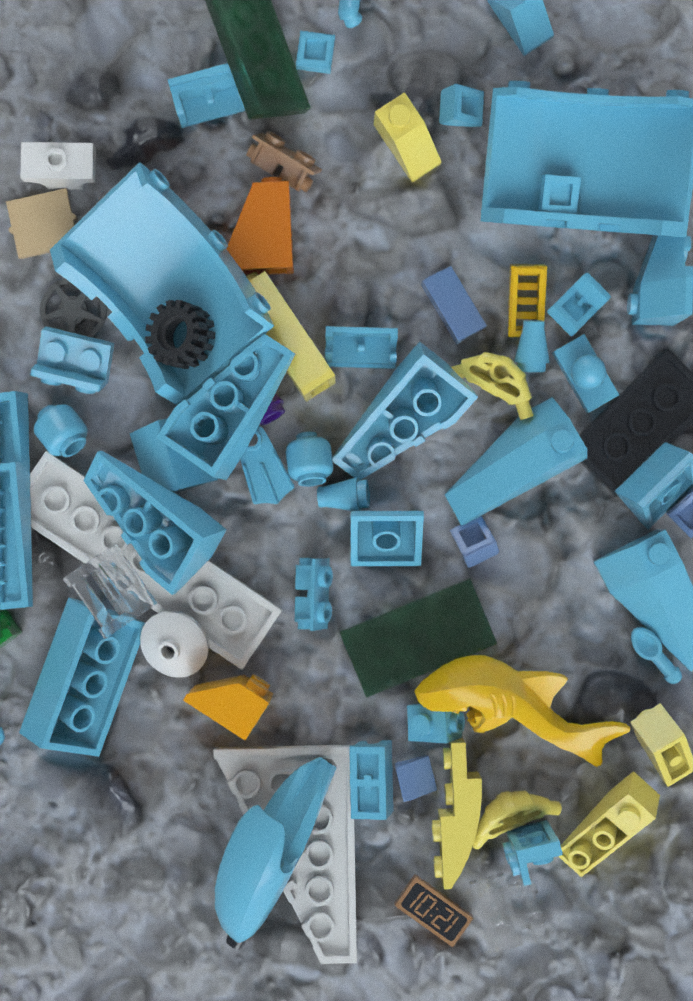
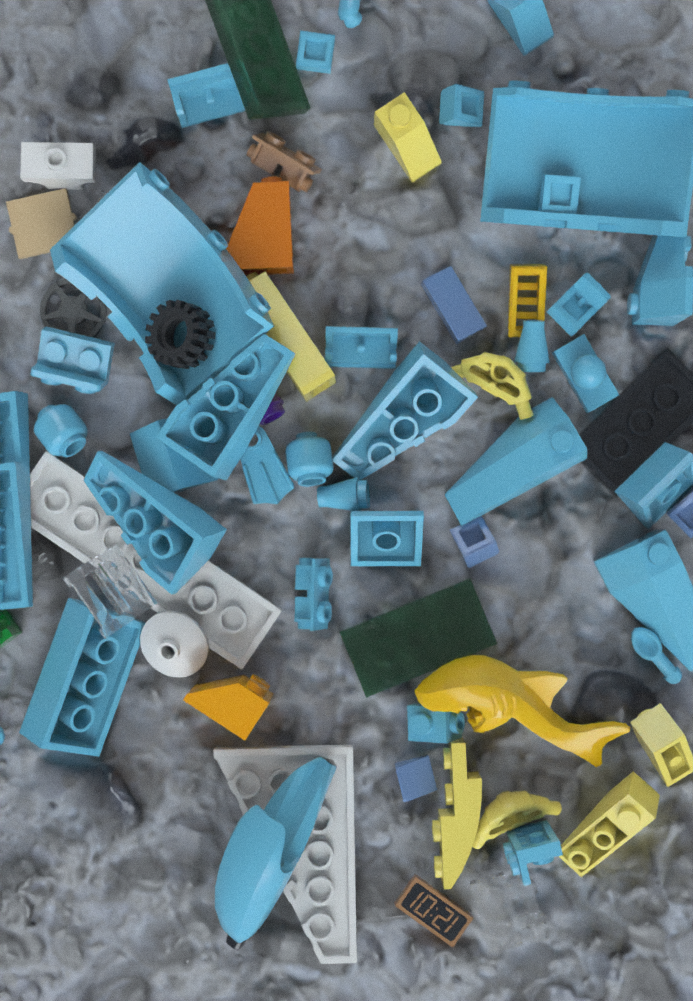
medium azure hinge [349,740,394,820] -> none

